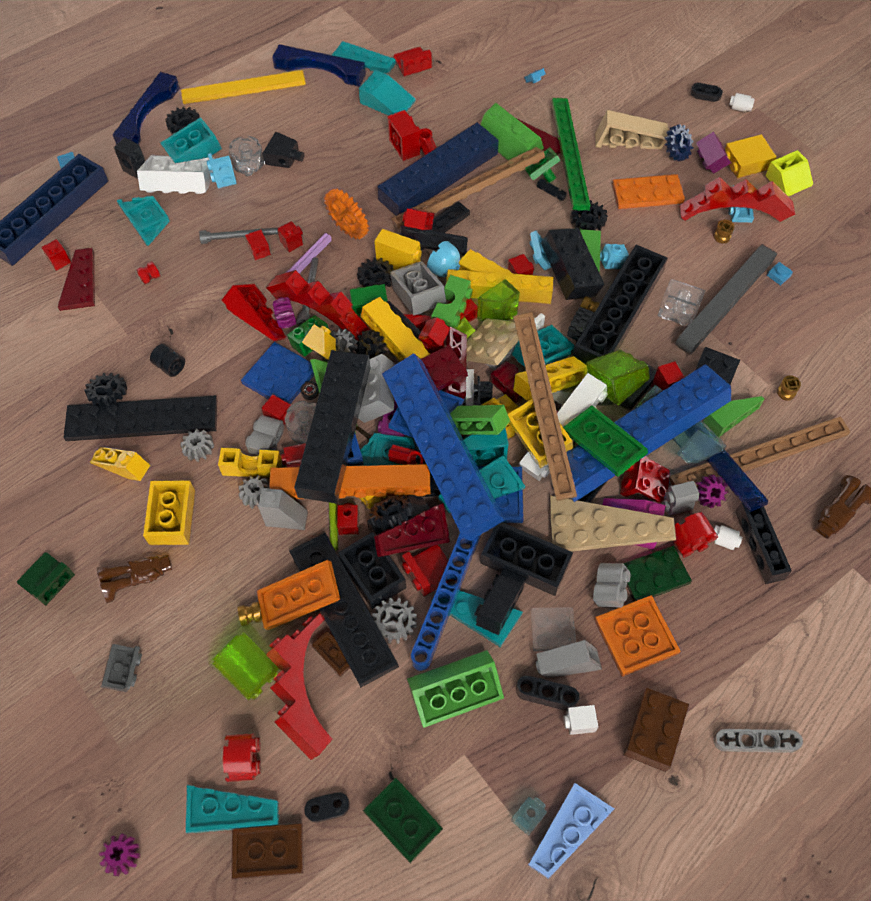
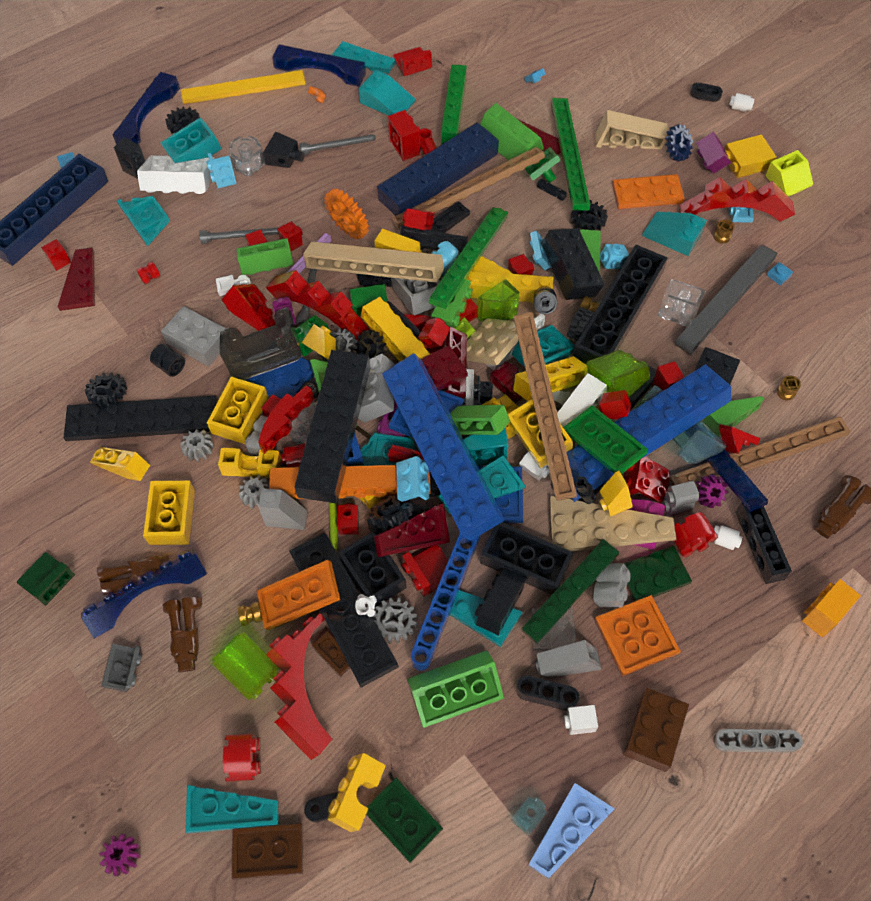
none -> clear blue arch [81,550,207,639]
none -> light grey brick [161,306,230,367]
none -> reddish brown piece [163,597,202,673]
none -> yellow brick [207,377,269,444]
none -> white plate [216,275,251,296]
none -> clear smoke windscreen [220,307,301,380]
none -> bright green brick [237,238,294,275]
none -> red slope [258,385,314,454]
none -> dark grey piece [299,134,376,156]
none -> tan brick [303,242,444,282]
none -> orange arm [308,86,326,103]
none -> yellow arch [327,753,386,832]
none -> white plate [355,594,377,617]
none -> medium azure bracket [396,456,430,502]
none -> green plate [429,207,508,309]
none -> green brick [441,64,467,145]
none -> dark green plate [521,539,619,644]
none -> black wheel [533,286,557,315]
none -> black pin [574,476,596,504]
none -> red brick [599,390,631,420]
none -> yellow slope [599,471,633,517]
none -> teal slope [642,211,707,256]
none -> red slope [719,424,760,454]
none -> light orange brick [802,579,862,638]

